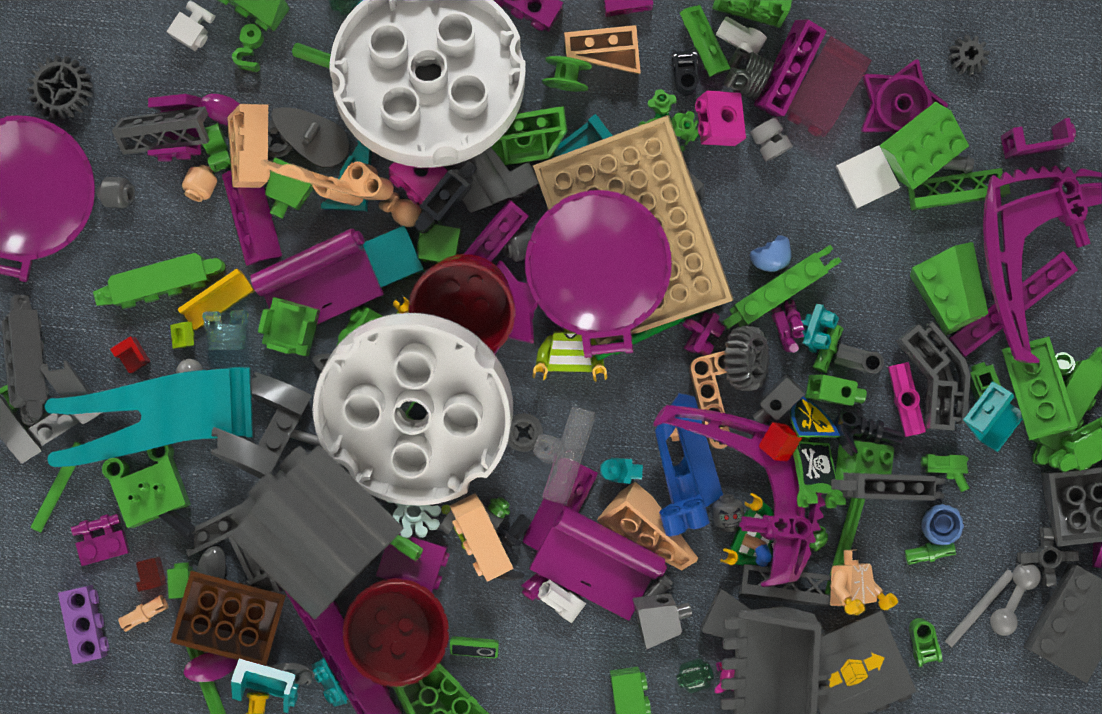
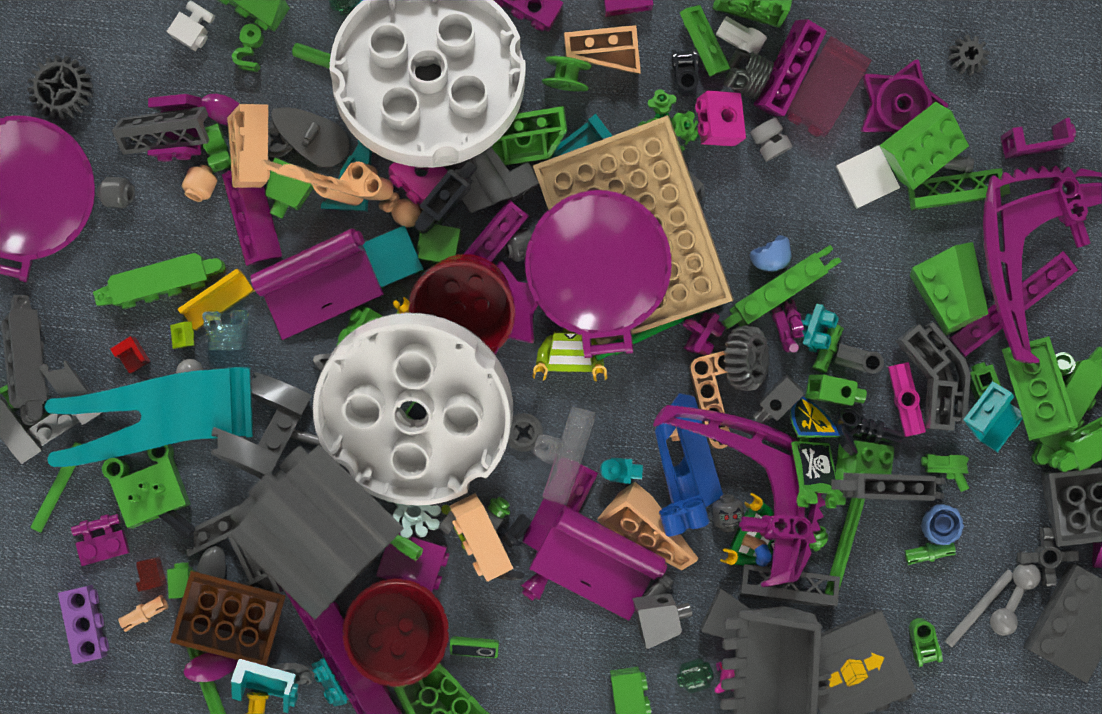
bright green panel [258,297,320,356] -> none
white piece [538,580,586,623] -> none
red panel [759,422,802,462] -> none
light nougat torso [830,550,898,615] -> none

